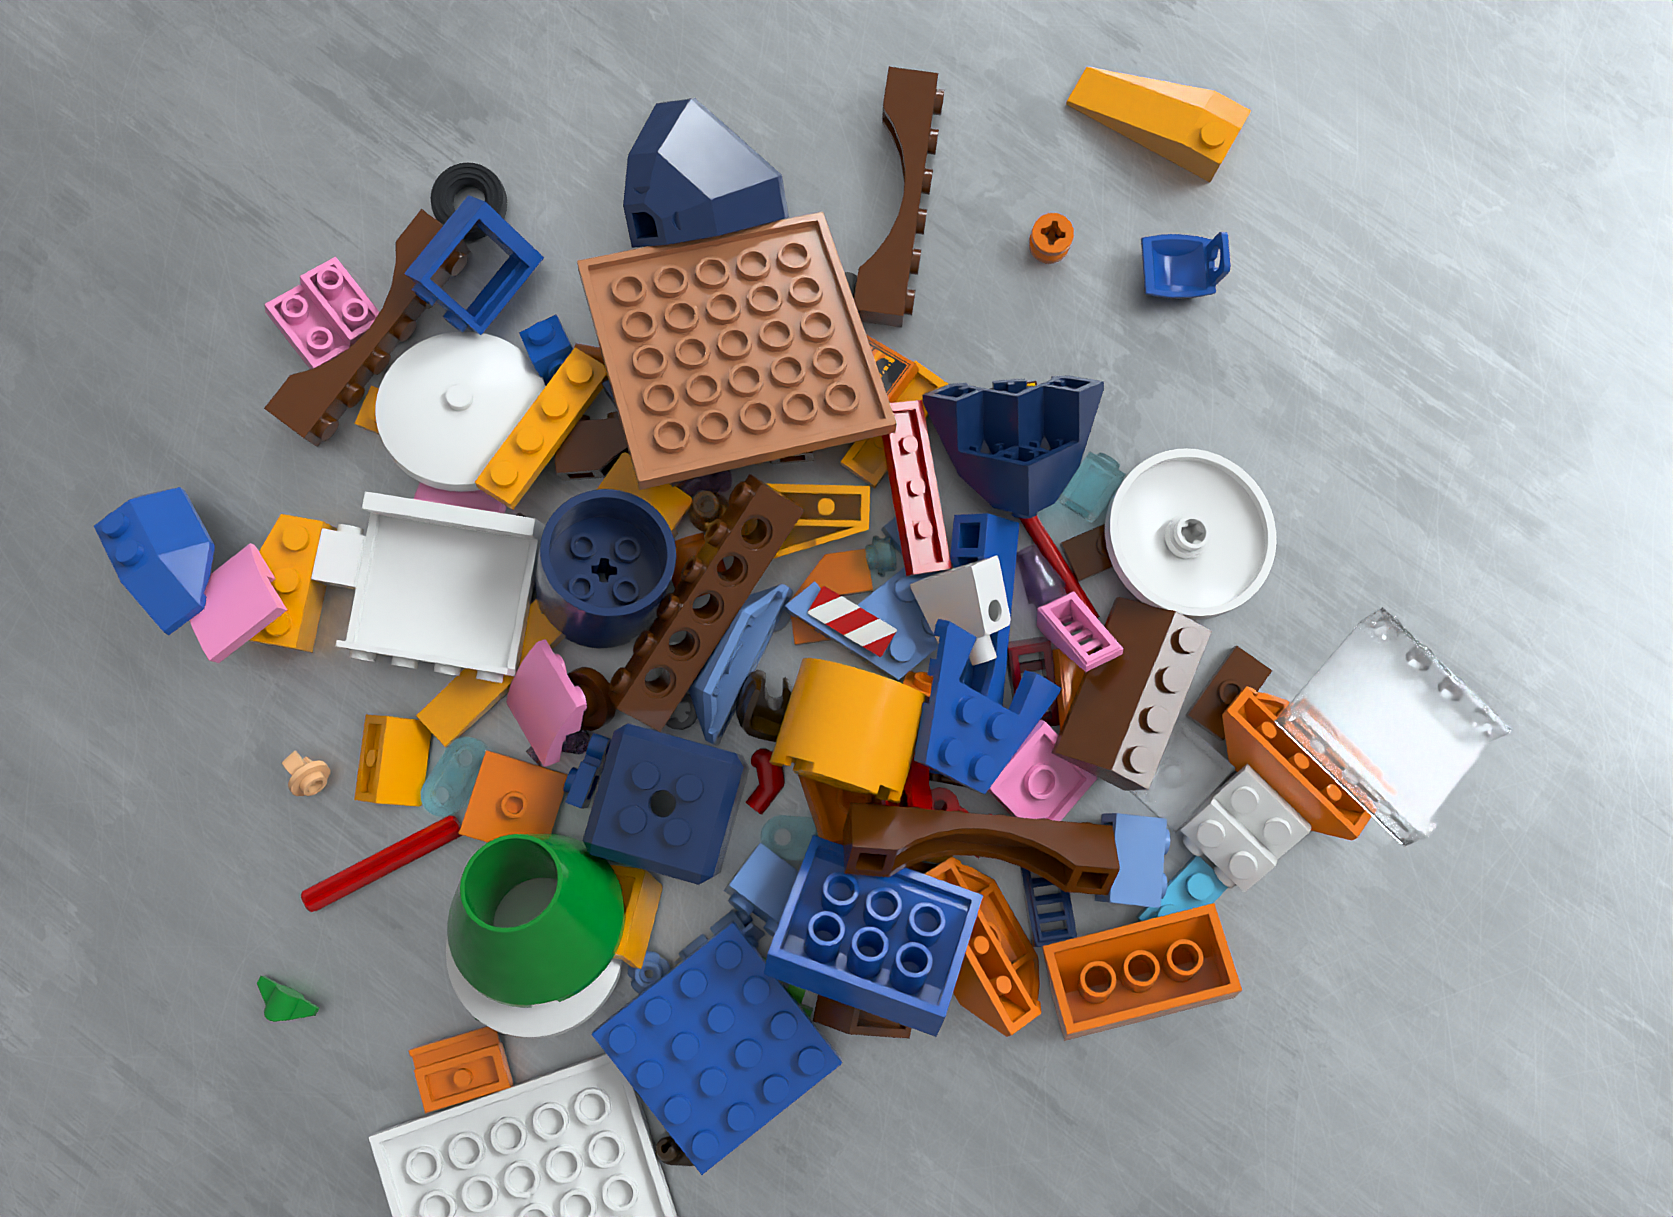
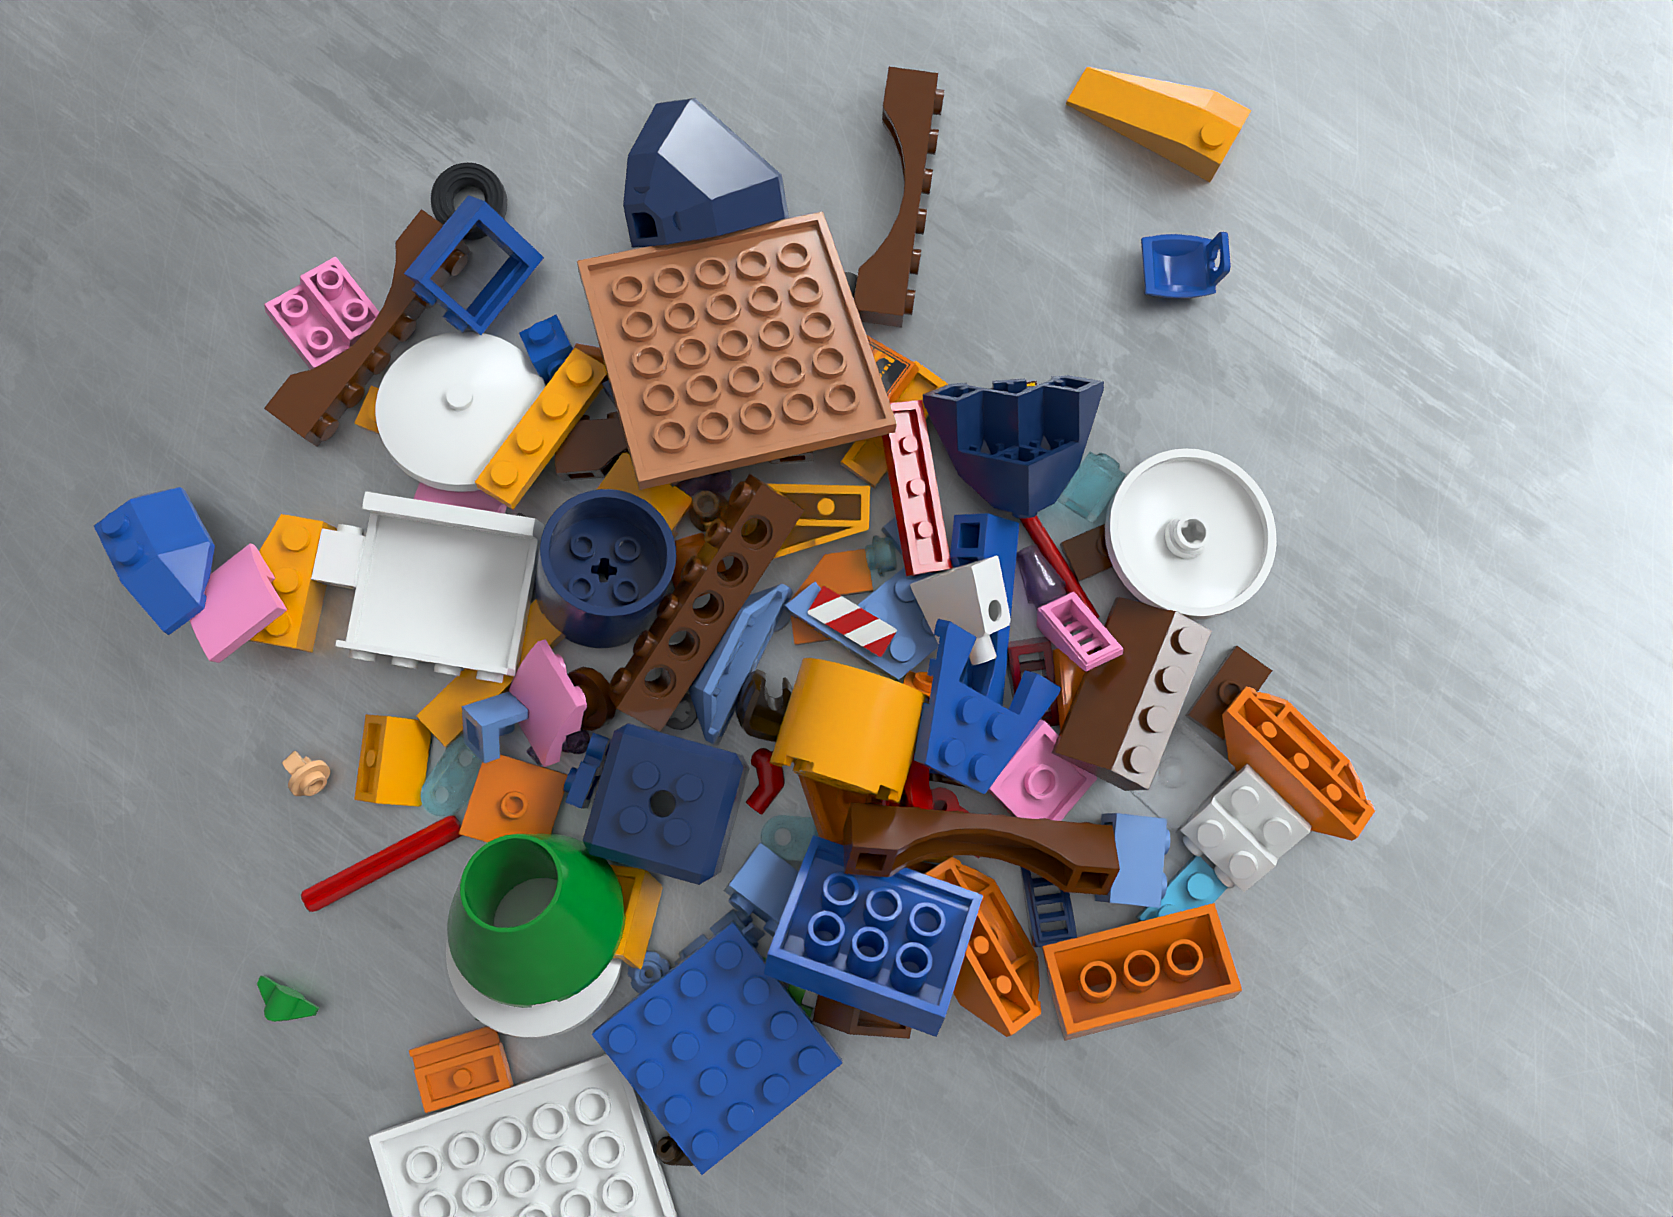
orange wheel [1029,213,1074,264] -> none
clear panel [1274,607,1512,847] -> none
none -> medium blue panel [462,692,529,763]

